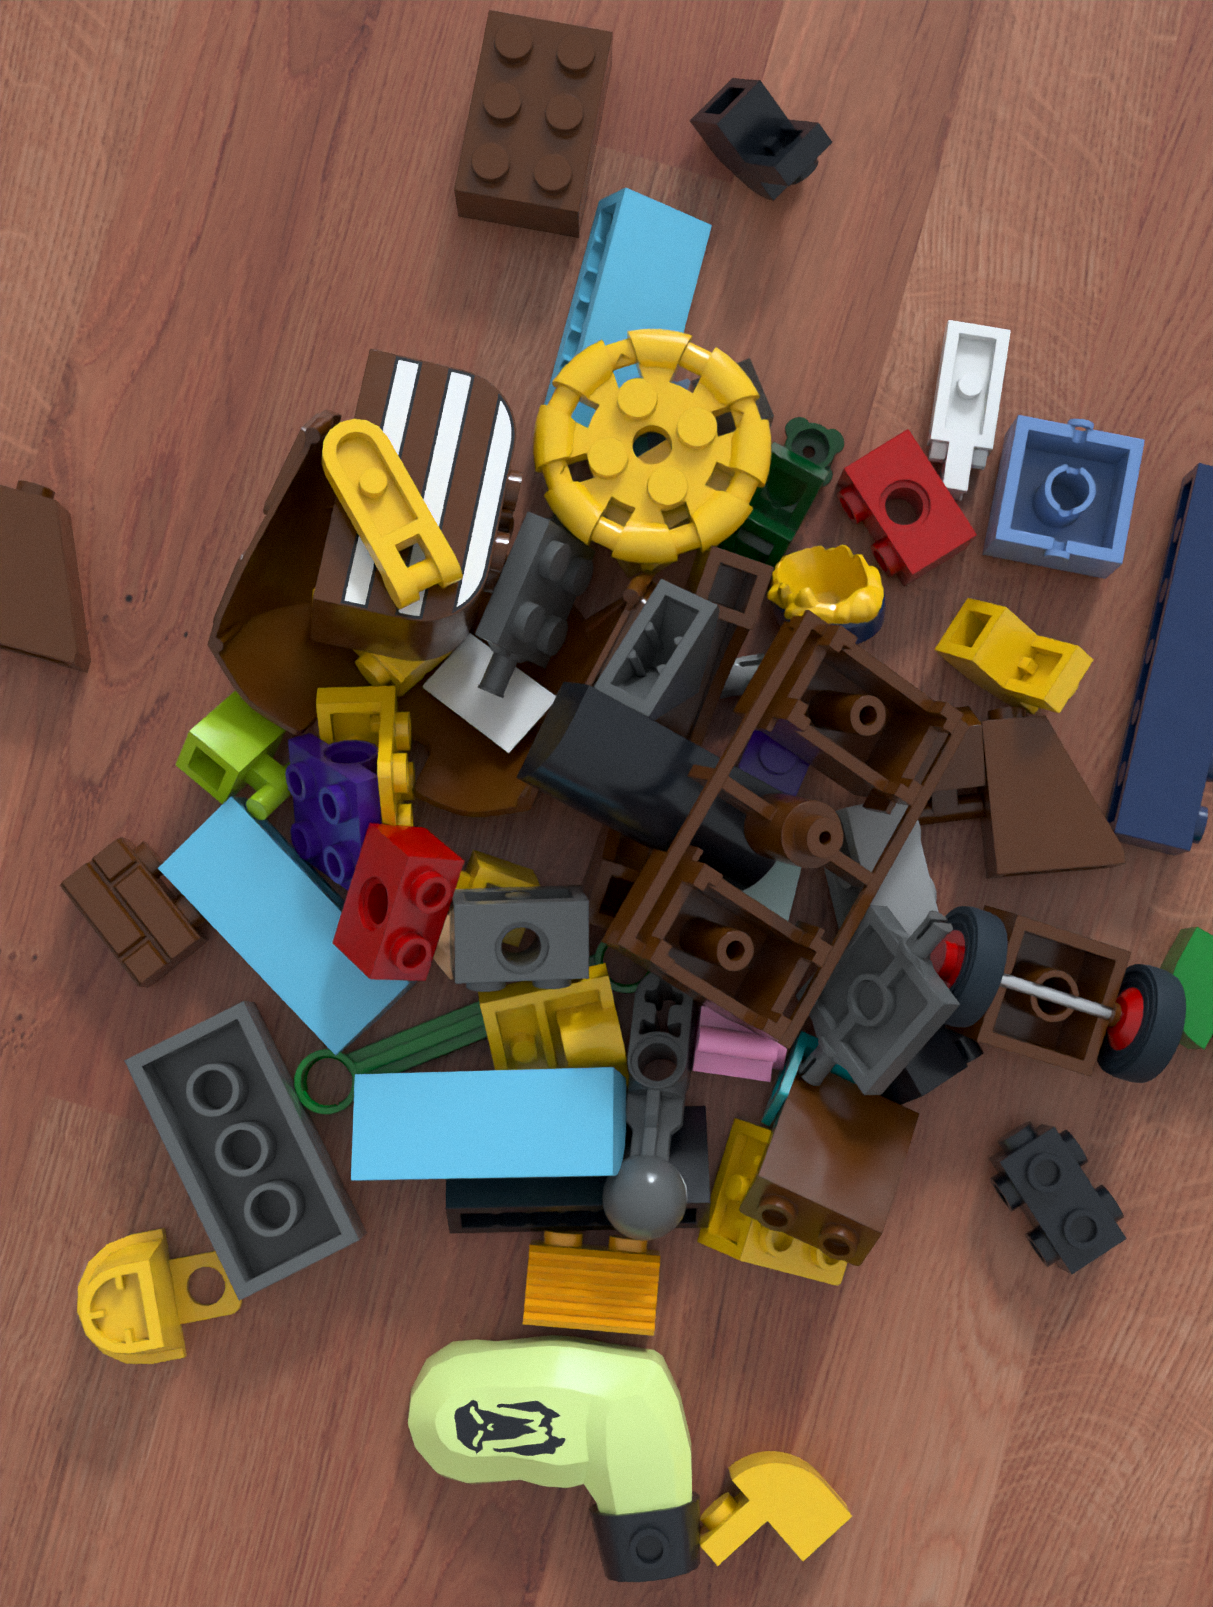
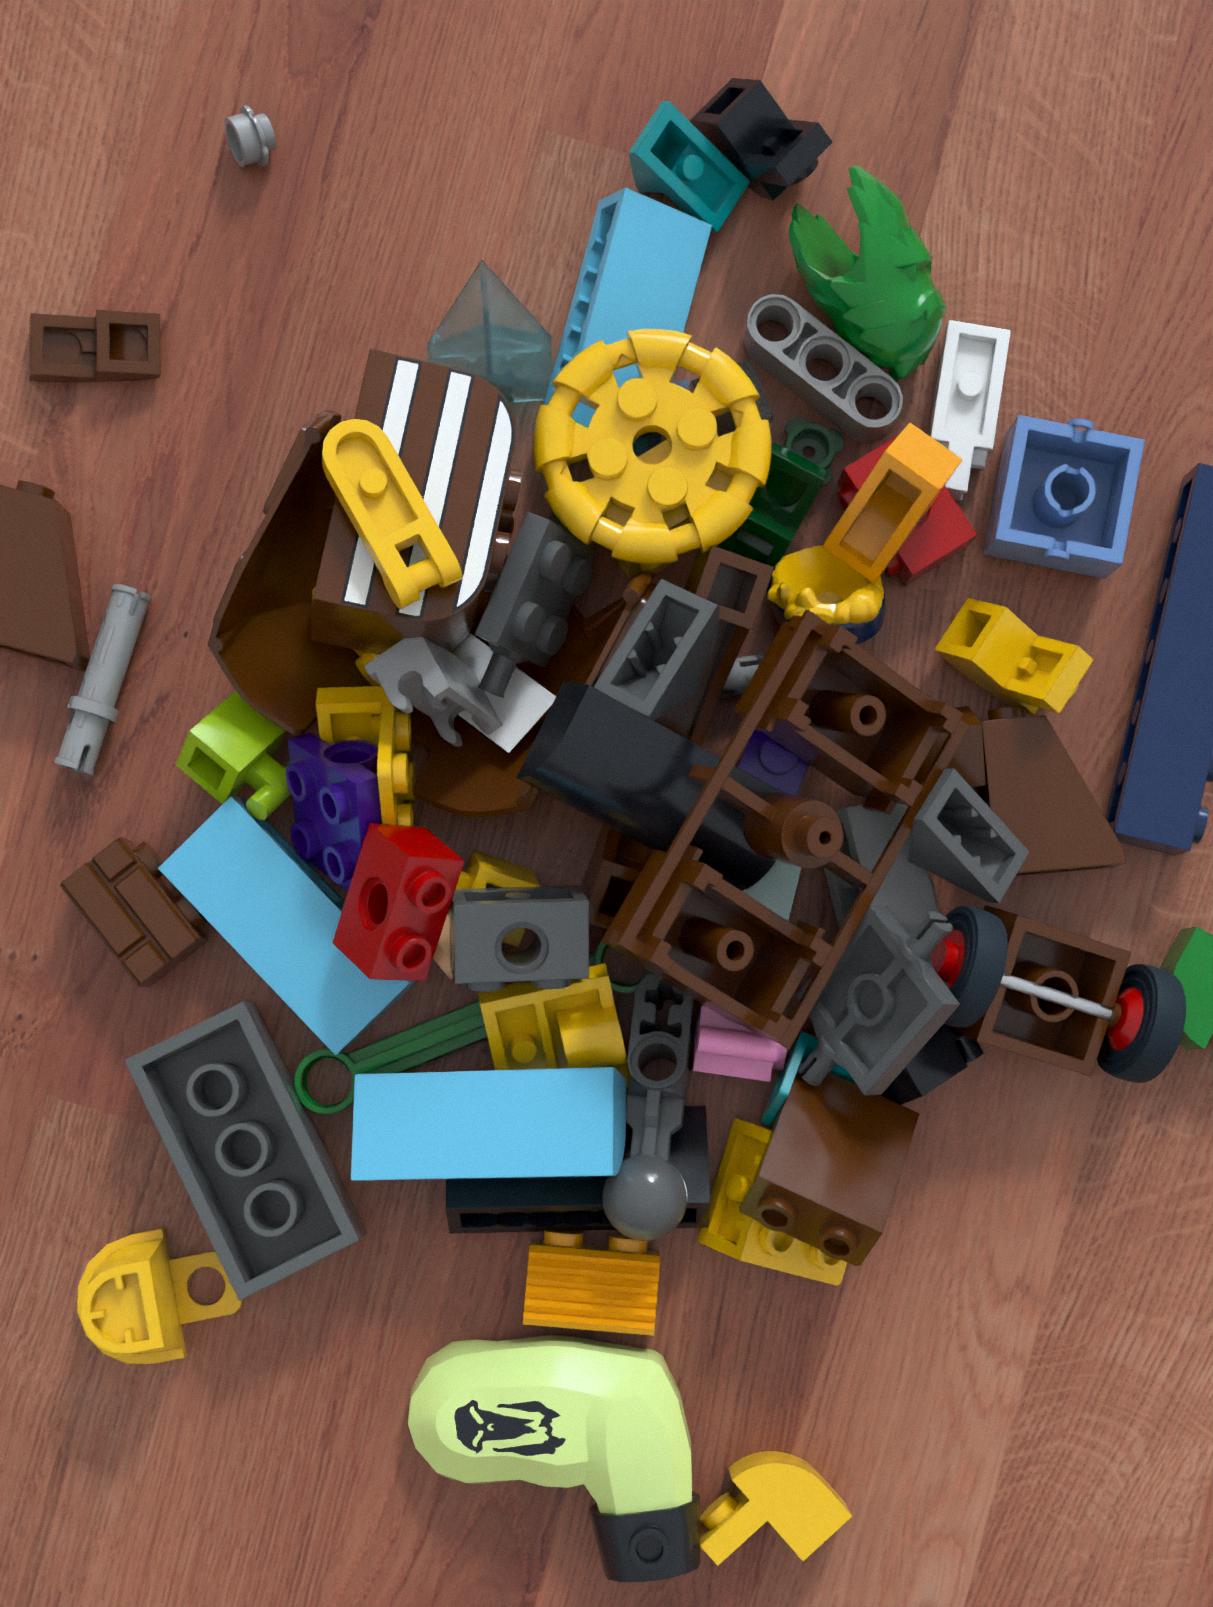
reddish brown brick [454,10,613,238] -> none
black brick [989,1121,1127,1274] -> none
none -> reddish brown slope [29,310,161,383]
none -> light grey pin [53,584,152,776]
none -> light grey plate [224,105,276,167]
none -> light grey hinge [364,637,503,747]
none -> clear light blue slope [427,260,553,403]
none -> teal slope [628,101,750,232]
none -> light grey beam [743,294,903,444]
none -> green head [789,165,947,382]
none -> light orange slope [822,423,963,584]
none -> dark grey slope [908,768,1029,903]

